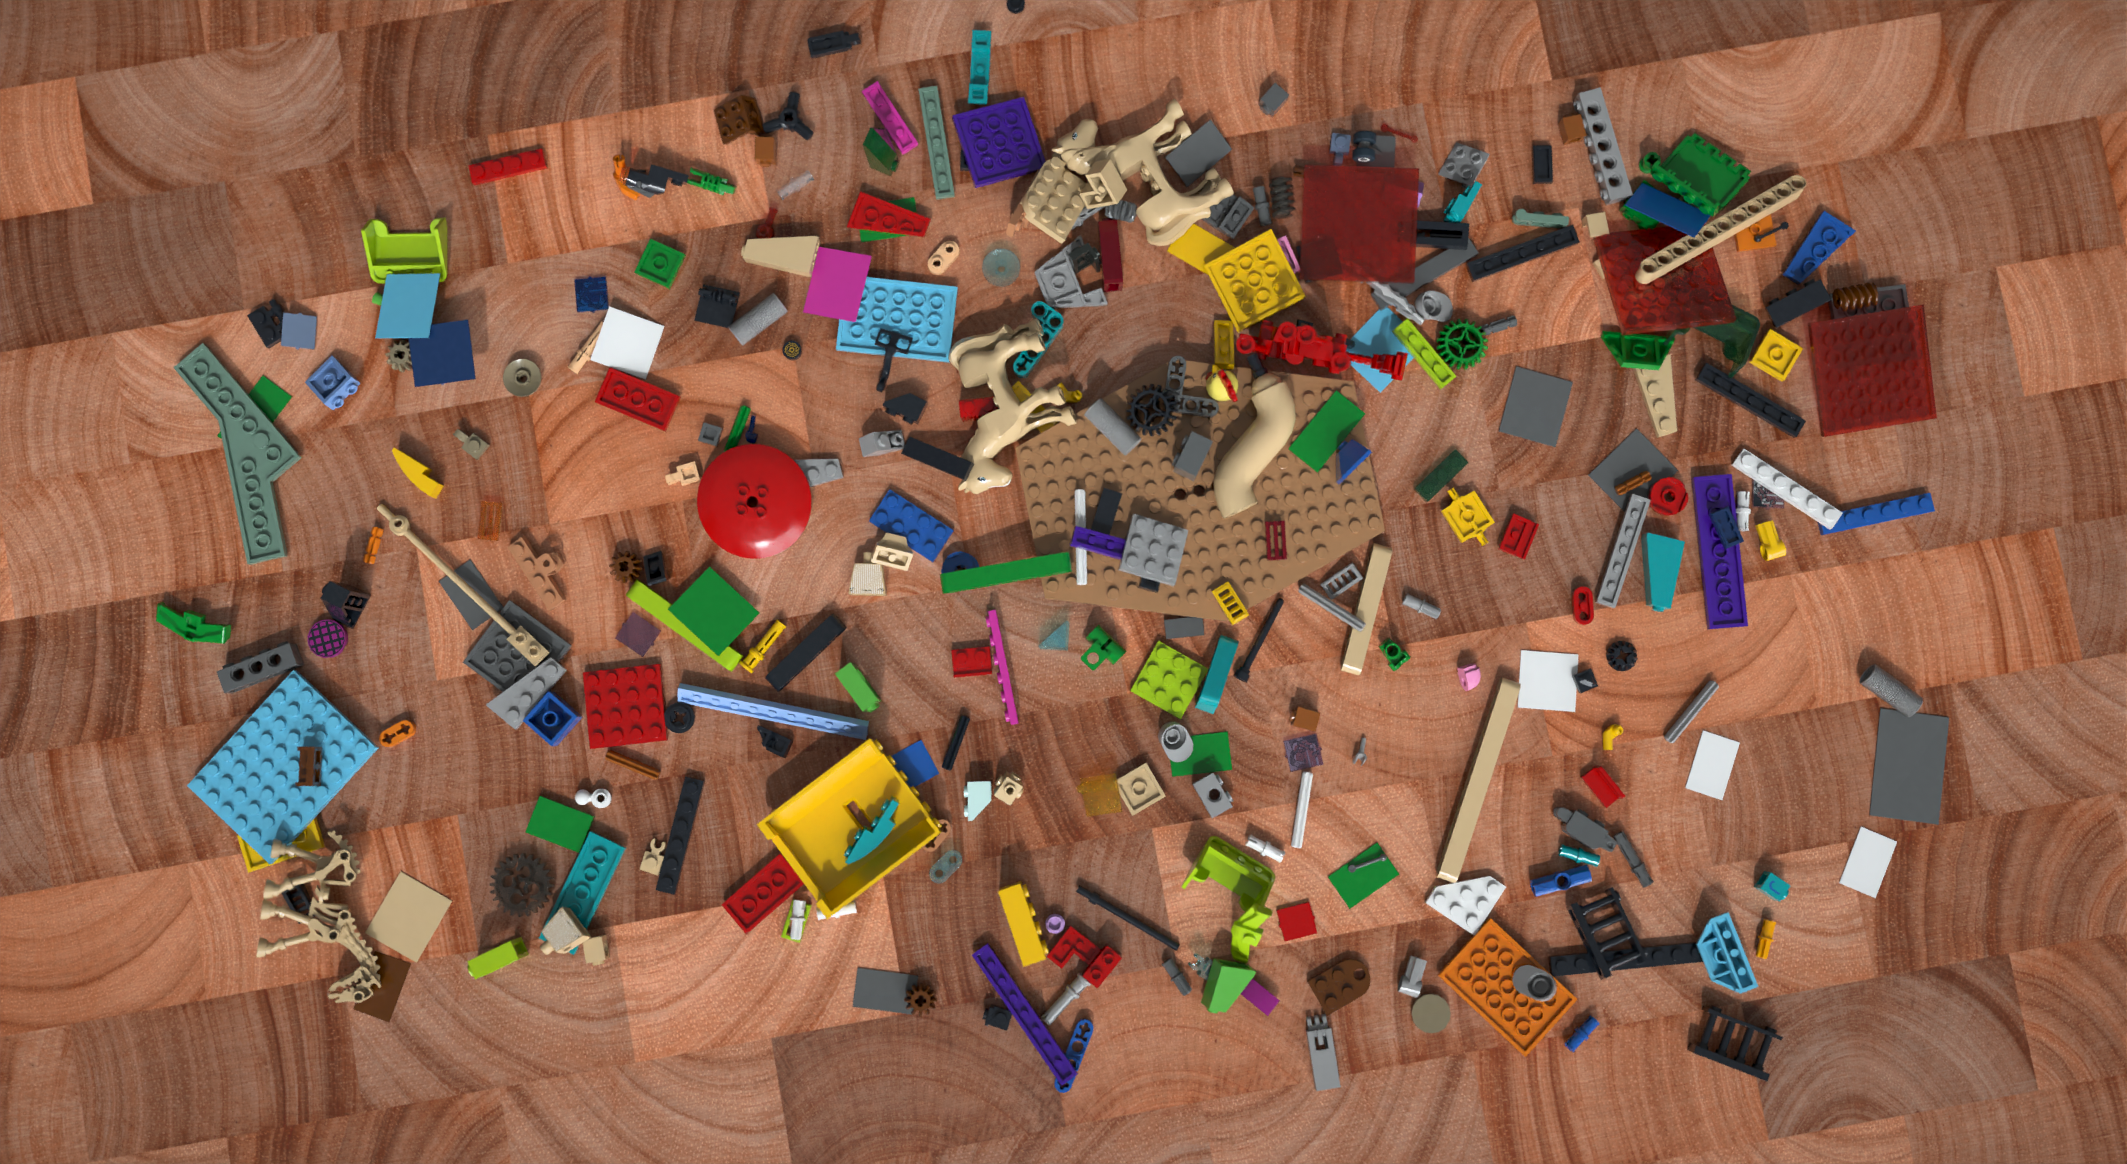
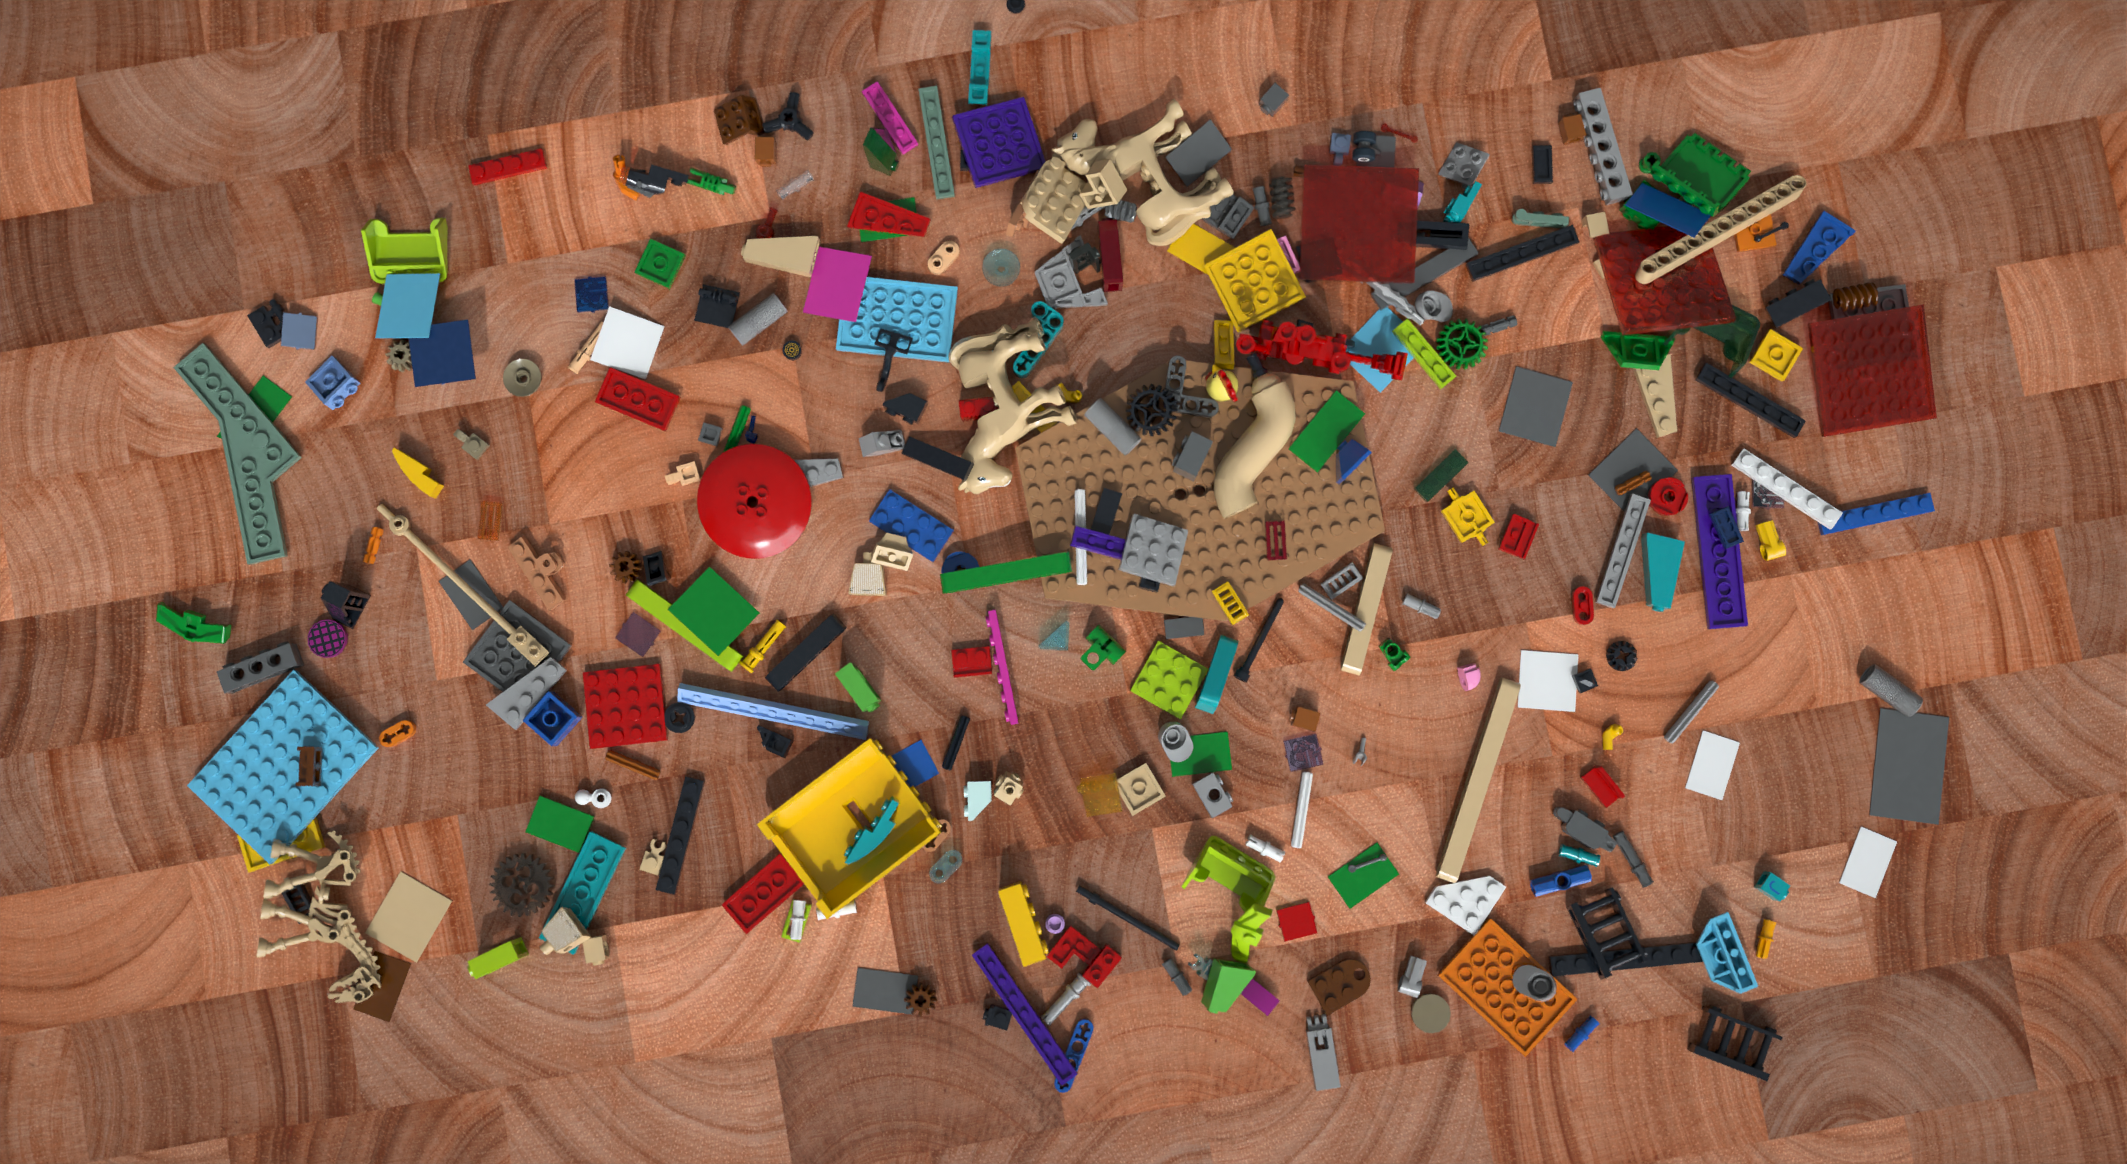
black hinge [807,31,861,59] -> none

